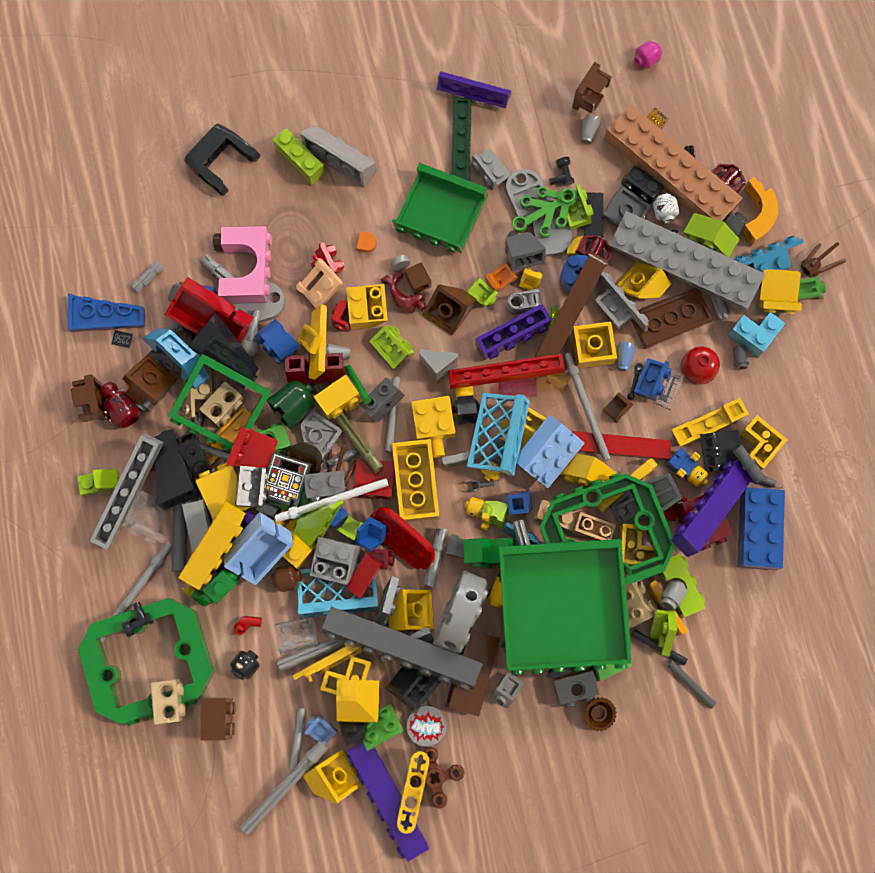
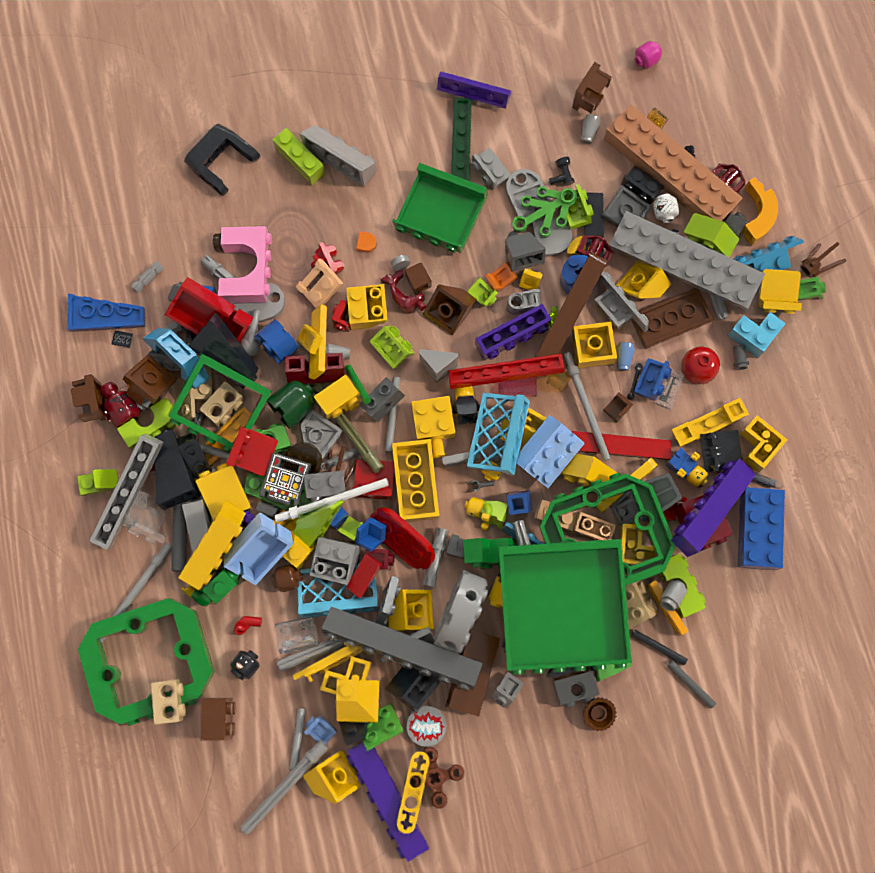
black piece [122,602,154,638] -> none
bracket [235,466,268,507] -> none
lime bracket [649,610,677,656] -> none
dark grey pin [733,445,766,484] -> none
none -> lime arch [117,397,178,450]

